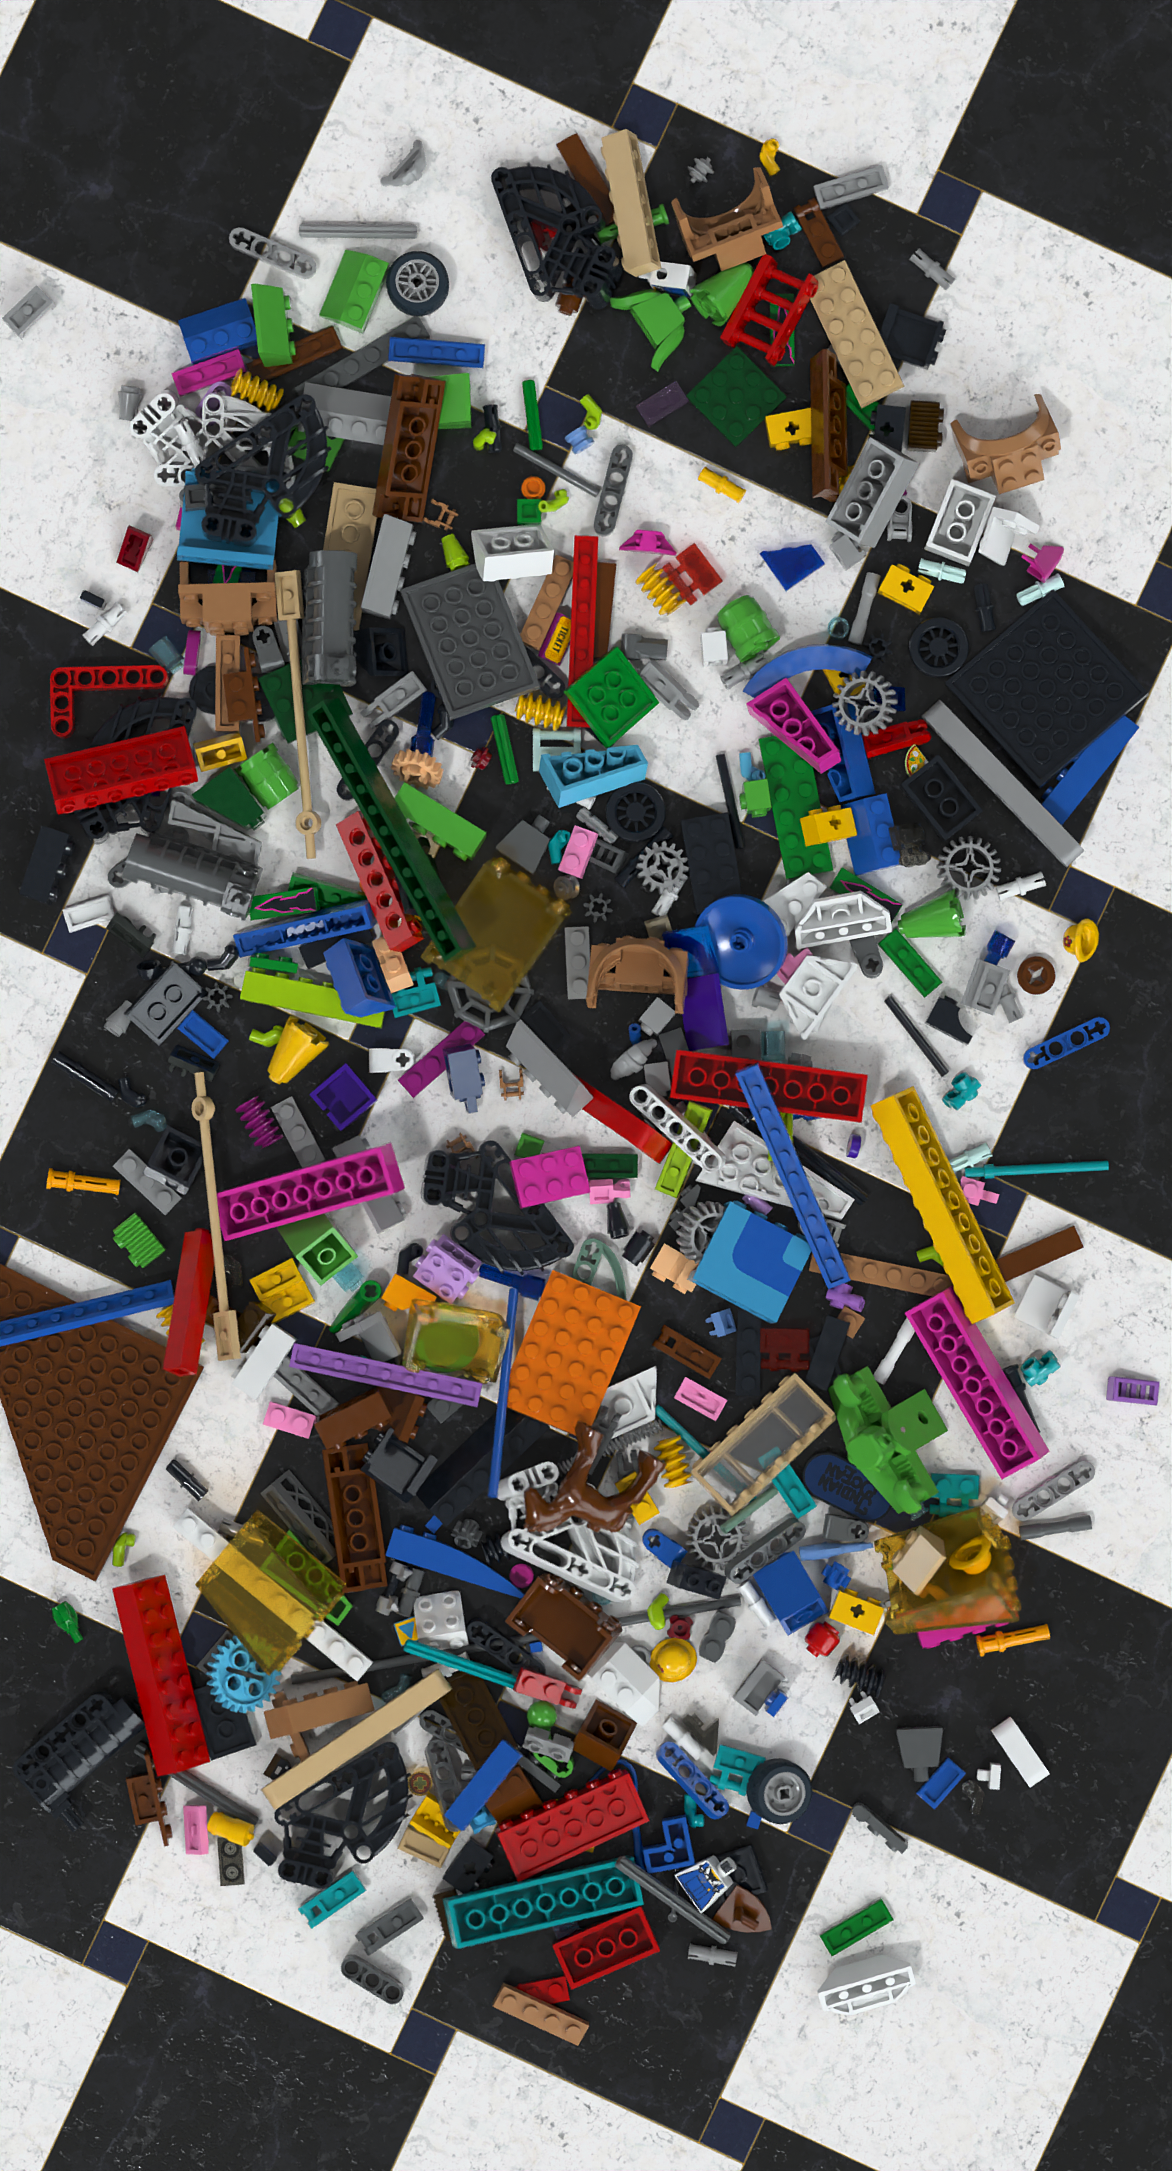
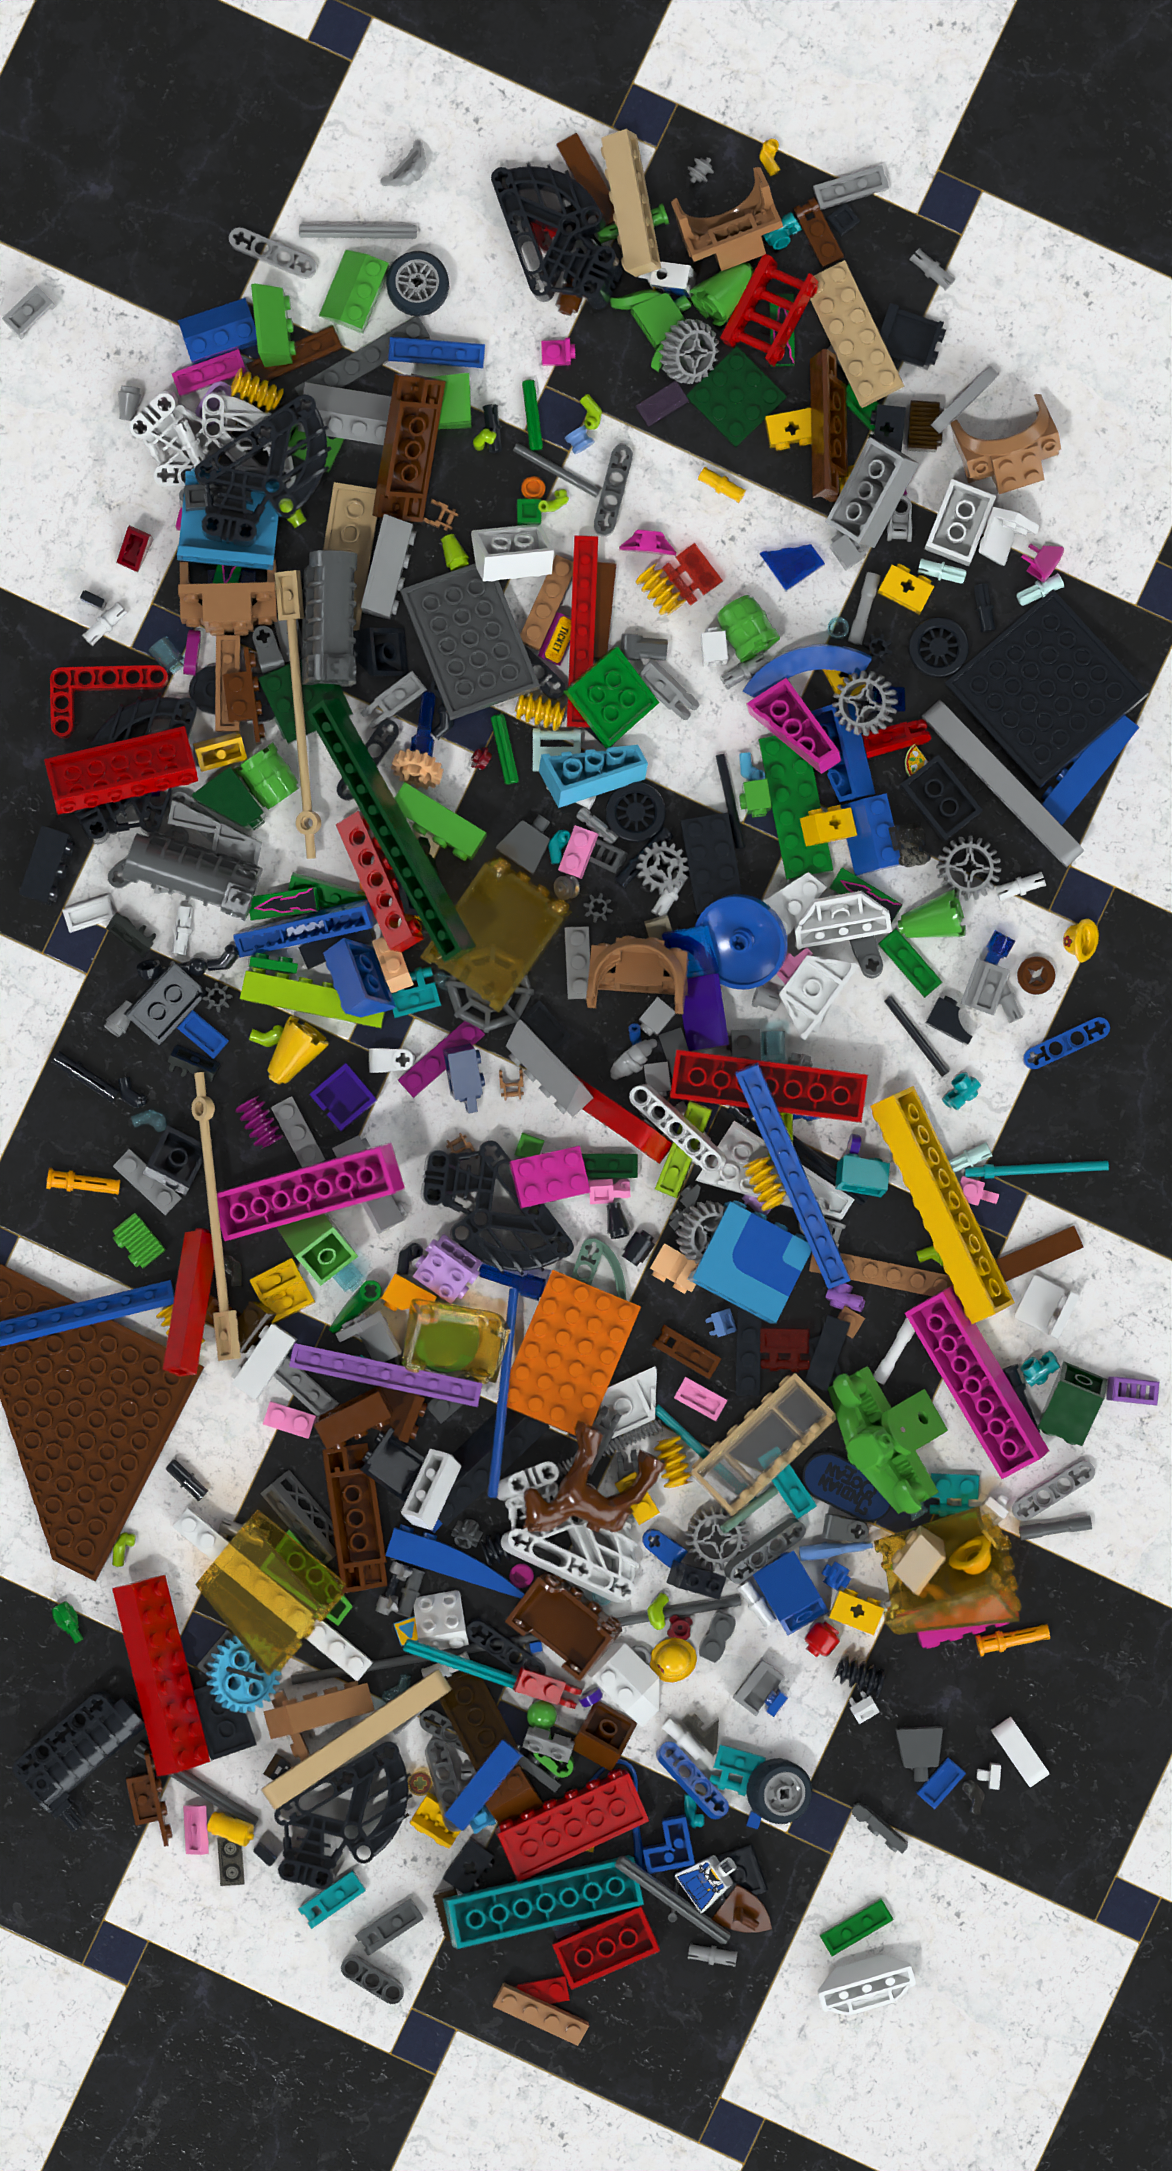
tan tile [397,1826,450,1868] -> none
none -> white brick [401,1449,461,1530]
none -> dark pink bracket [541,338,575,366]
none -> dark purple tile [578,1687,603,1708]
none -> light grey gear [659,319,720,384]
none -> yellow piece [743,1156,787,1211]
none -> teal brick [835,1154,890,1197]
none -> light grey beam [931,366,999,434]
none -> dark green slope [1038,1361,1108,1446]

